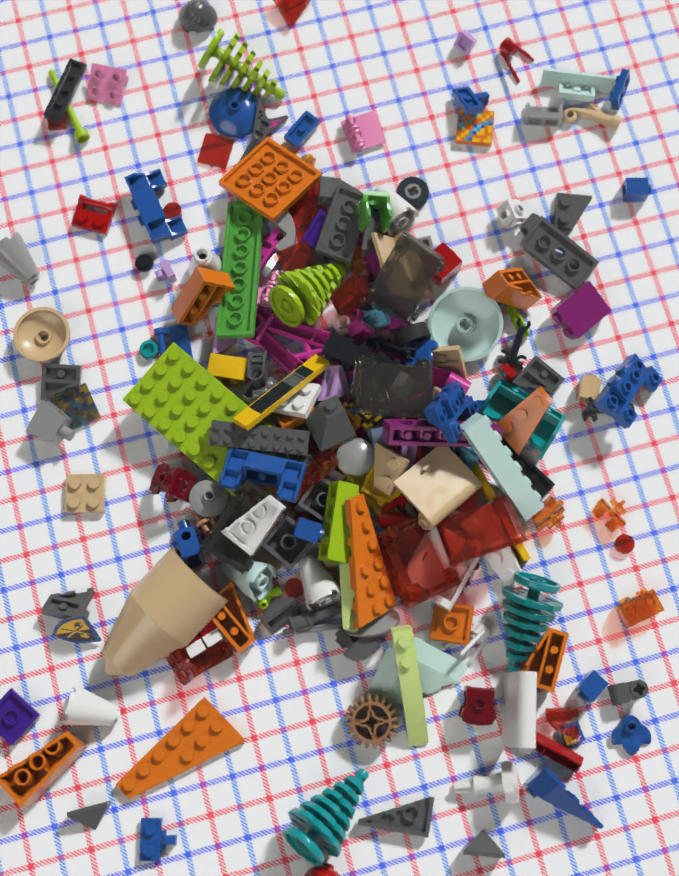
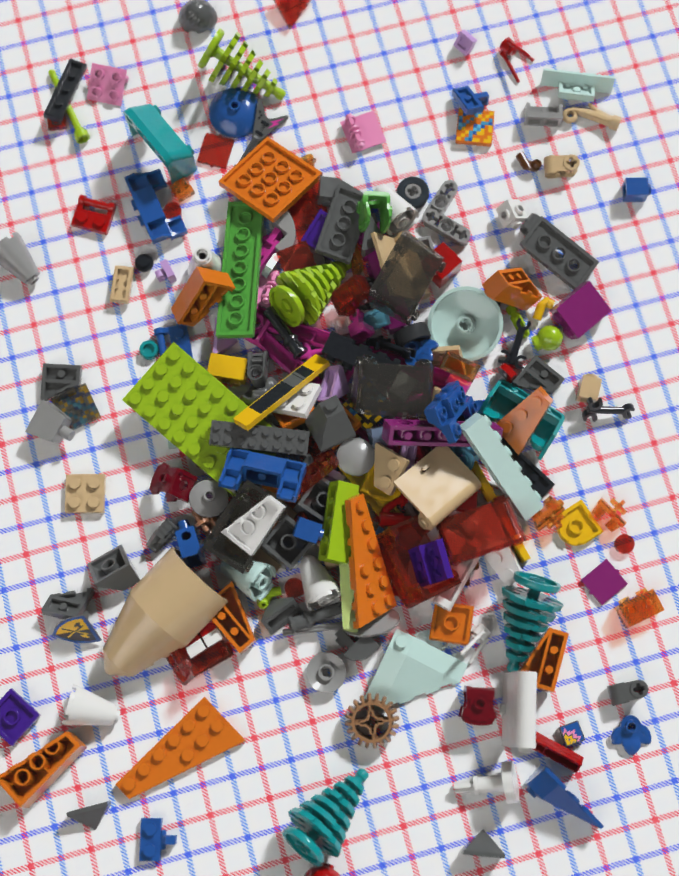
tan dish [13,307,71,362] -> none
blue plate [284,110,320,149] -> none
dark grey wing [357,796,435,838] -> none
yellowish green slope [390,624,429,746] -> none
clear red plant [545,707,579,740] -> none
dark grey wing [554,193,592,231] -> none
blue brick [574,670,609,702] -> none
blue bracket [593,353,663,429] -> none
blue plate [609,69,630,110] -> none
none -> dark grey slope [87,544,140,591]
none -> tan plate [110,265,134,304]
none -> teal windscreen [123,104,197,186]
none -> dark grey hinge [146,518,179,553]
none -> clear orange tile [169,176,195,203]
none -> black pin [263,306,308,360]
none -> light grey dish [306,652,346,693]
none -> dark purple slope [408,538,453,588]
none -> light grey beam [422,180,471,246]
none -> clear orange slope [438,351,480,383]
none -> reddish brown arm [515,152,542,172]
none -> lime piece [531,325,563,351]
none -> yellow arm [532,297,555,321]
none -> tan piece [543,154,580,179]
none -> yellow tile [556,499,604,546]
none -> magenta piece [580,559,628,606]

